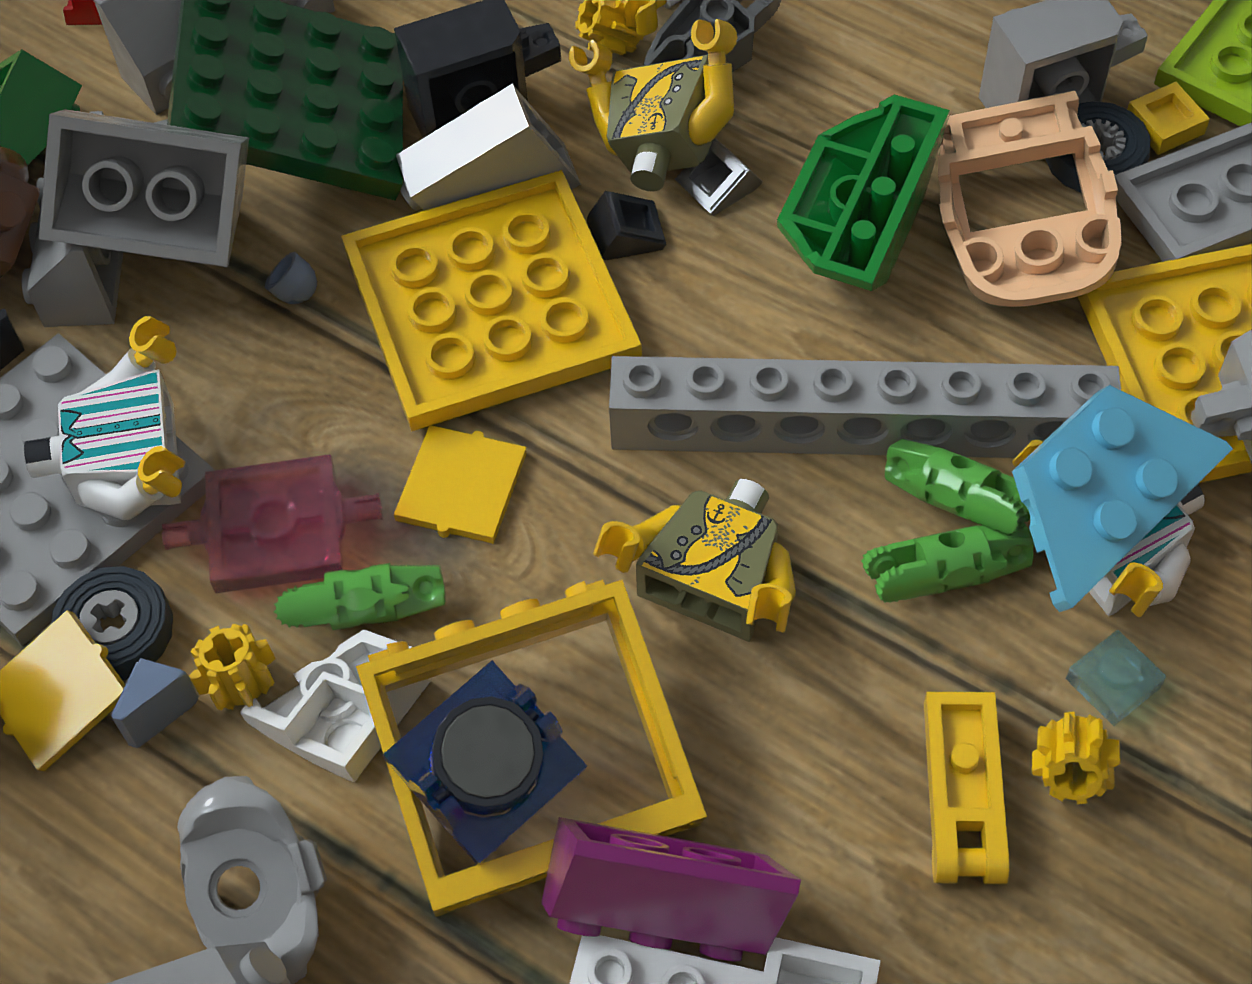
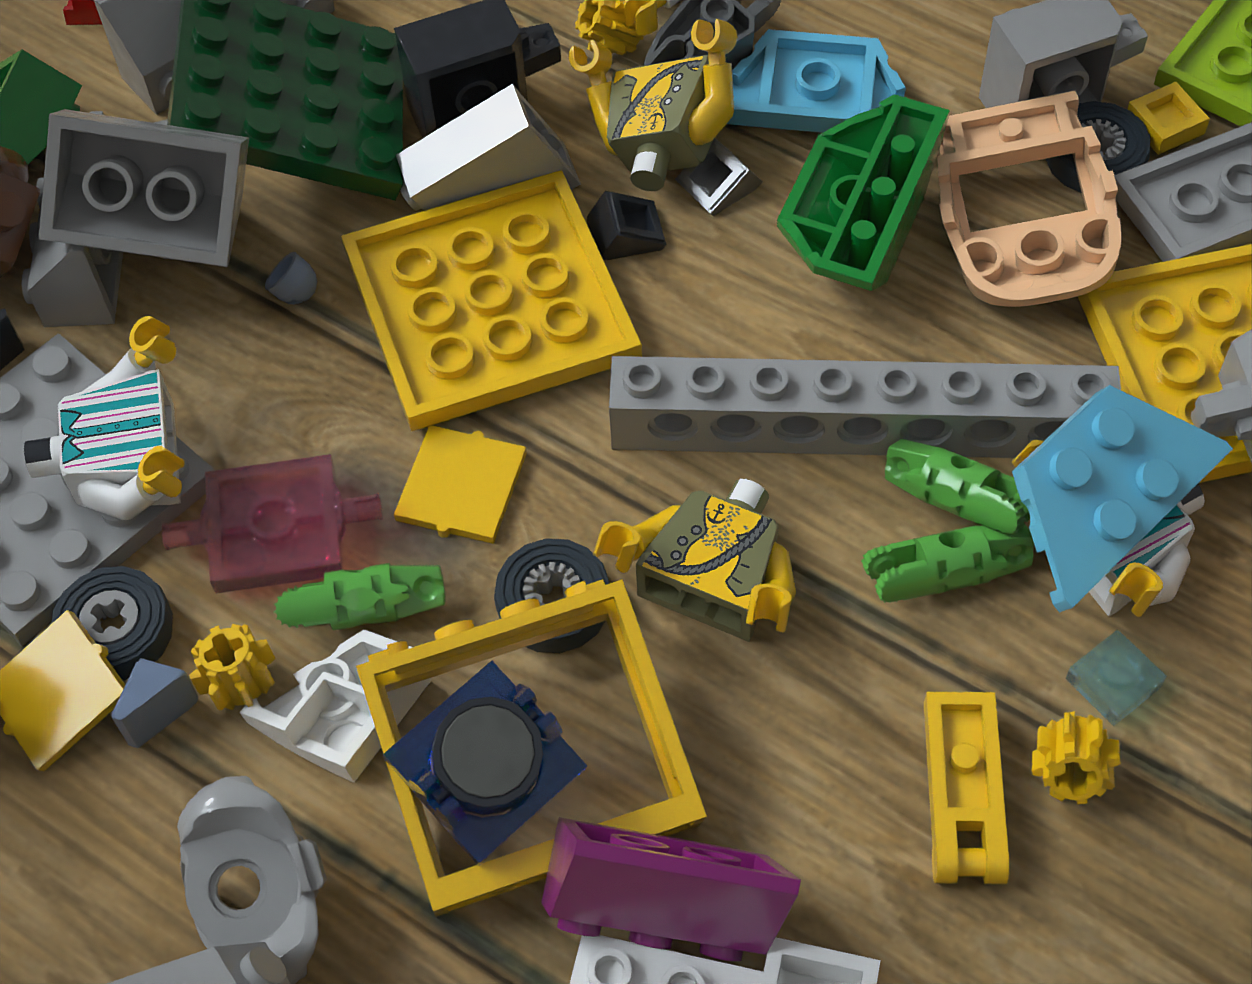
none -> black bush [494,538,610,654]
none -> medium azure wing [727,29,906,133]

